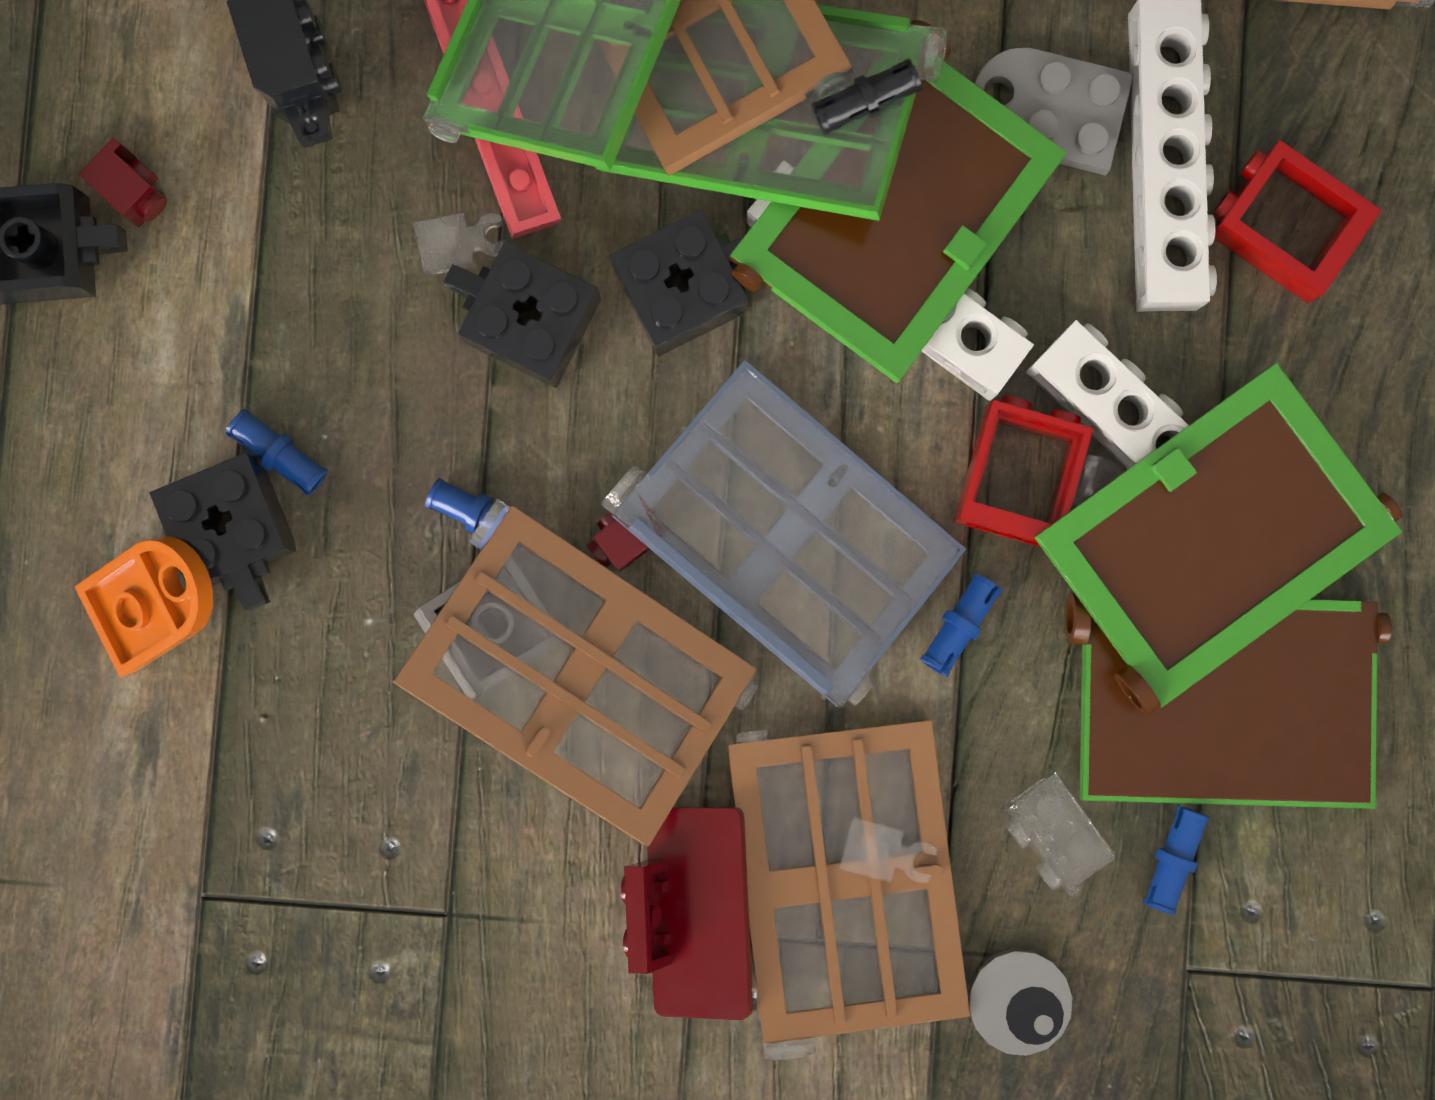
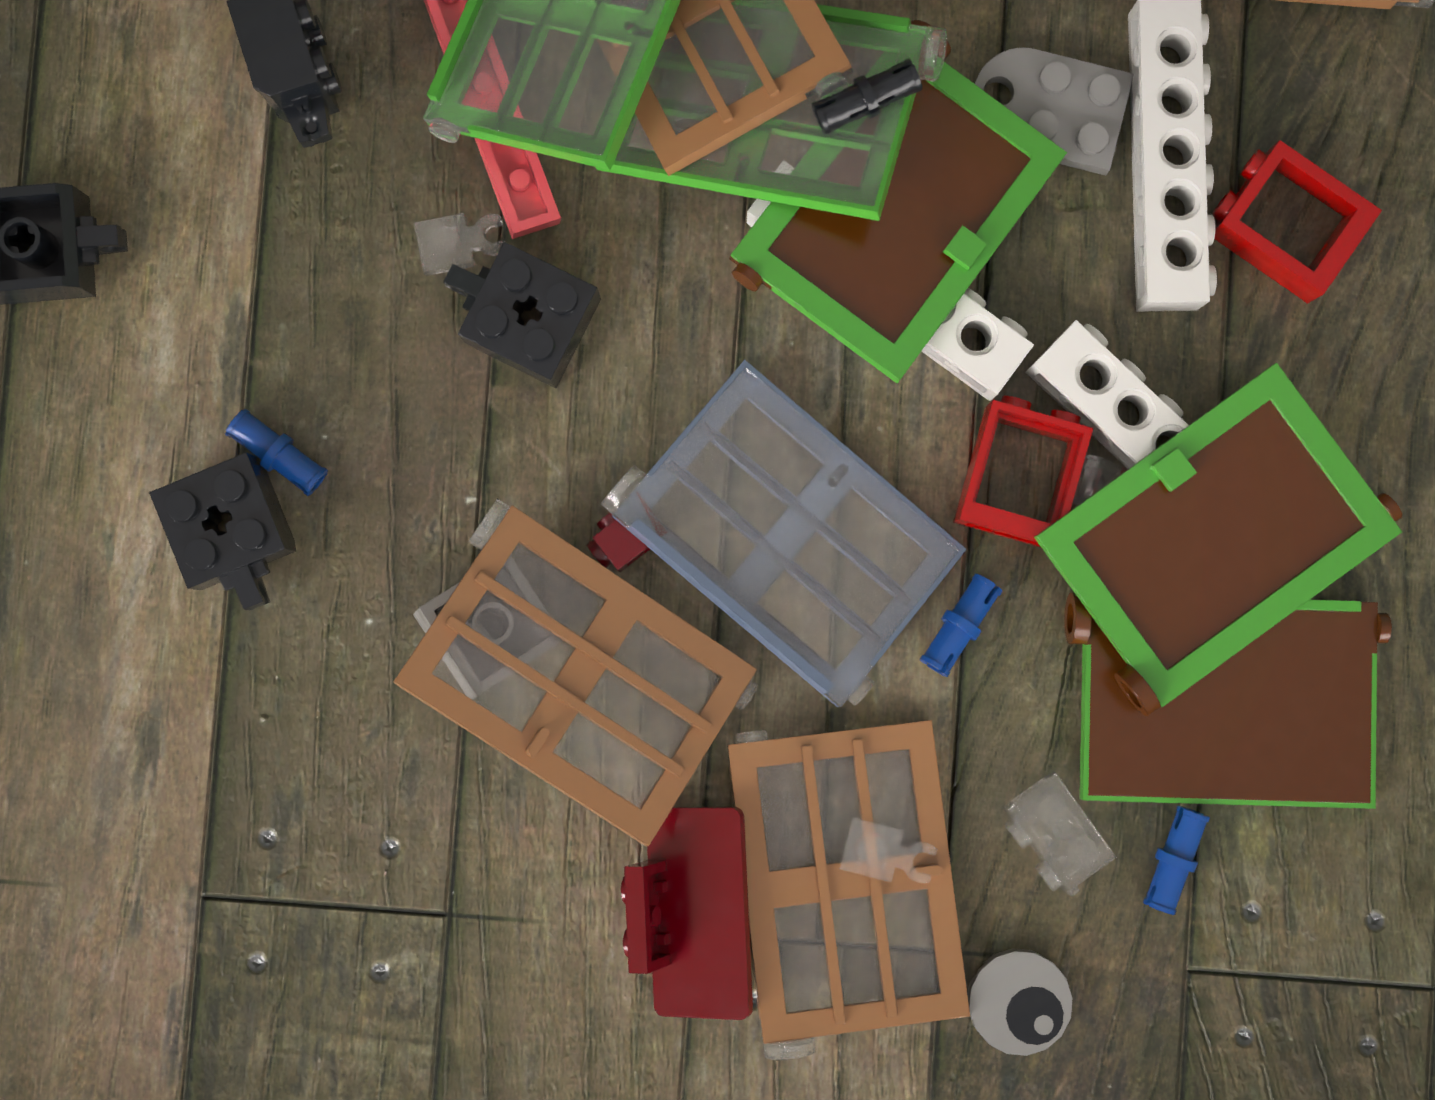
orange plate [74,536,213,678] -> none
dark red brick [78,137,167,227] -> none
blue pin [425,478,523,550] -> none
black hinge [609,209,749,357] -> none

